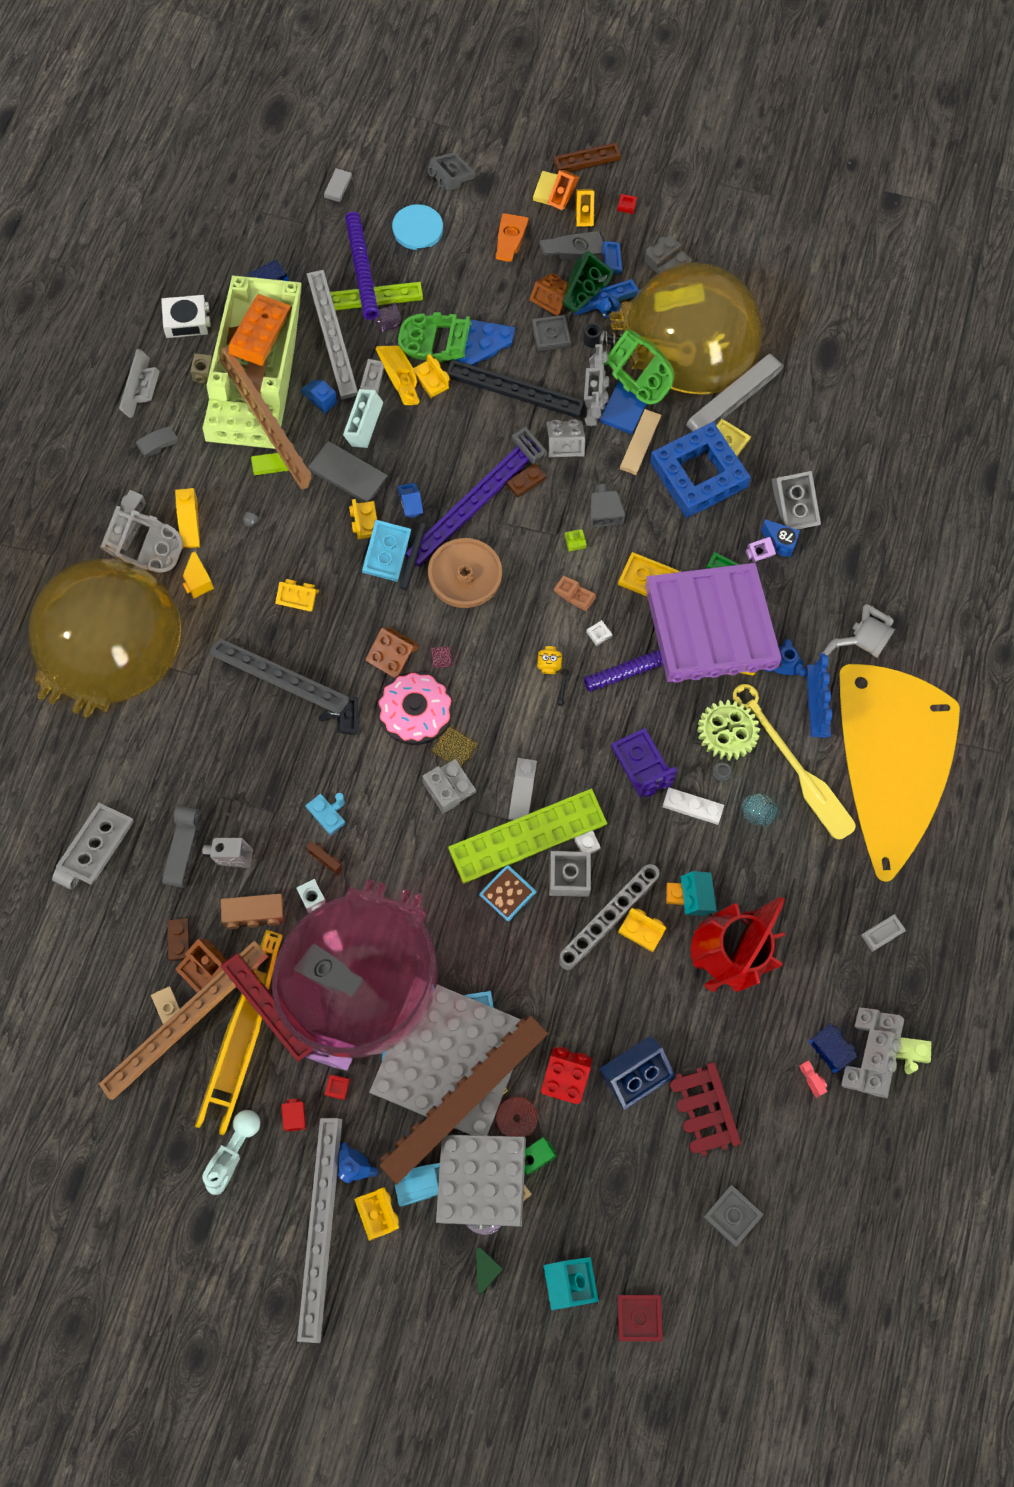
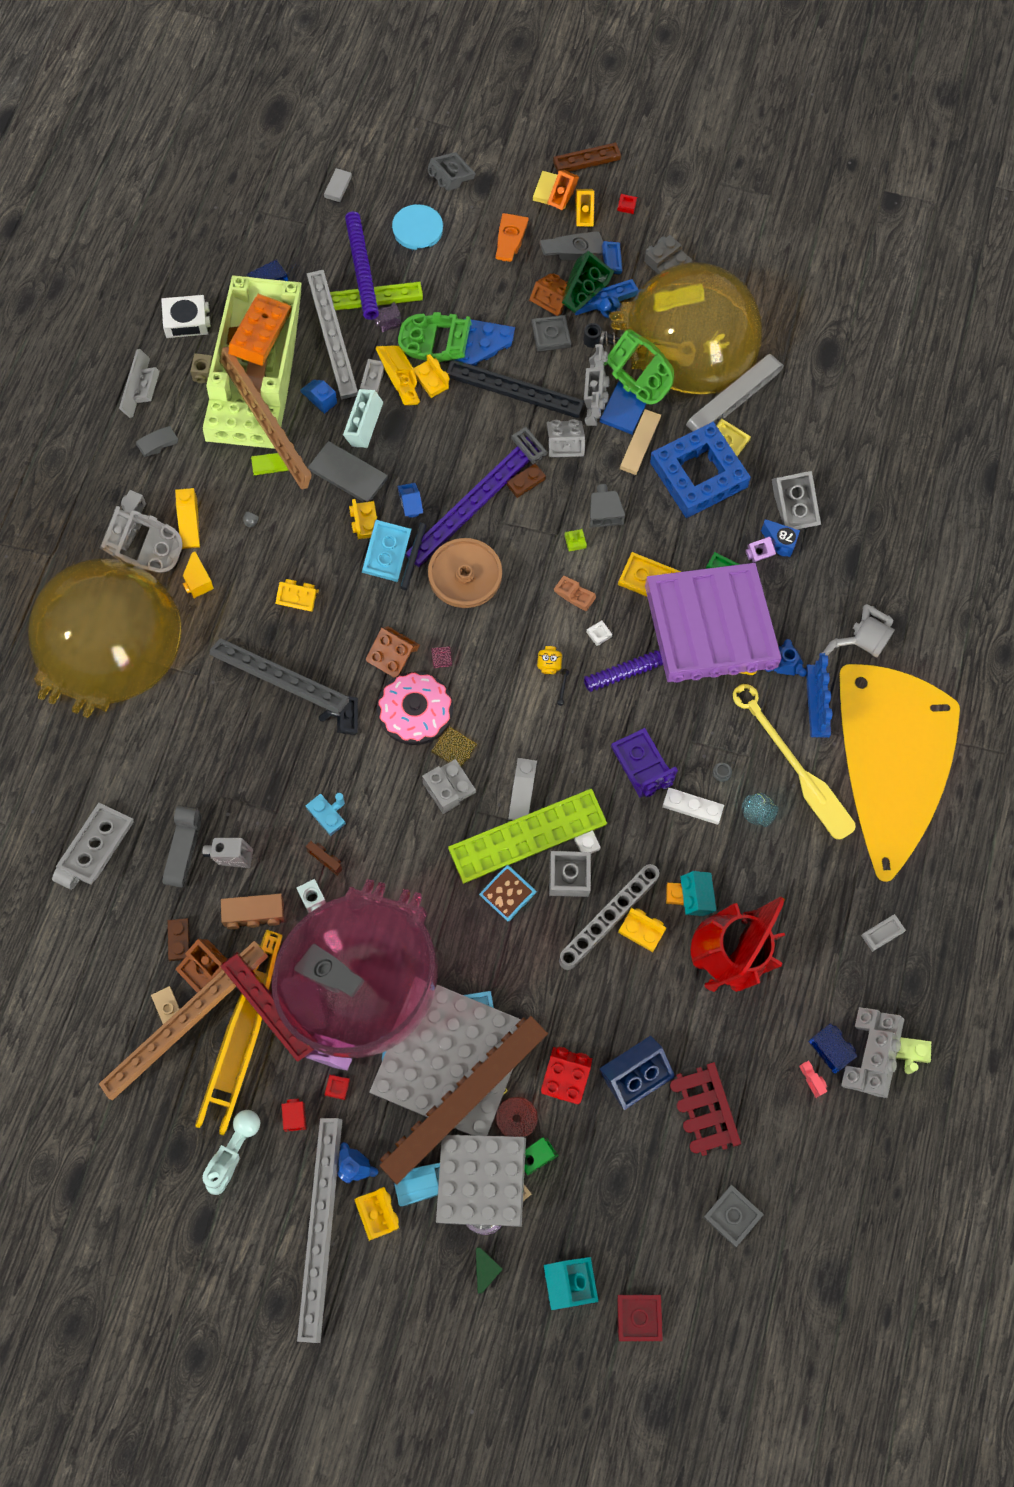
yellowish green gear [697,700,760,761] -> none

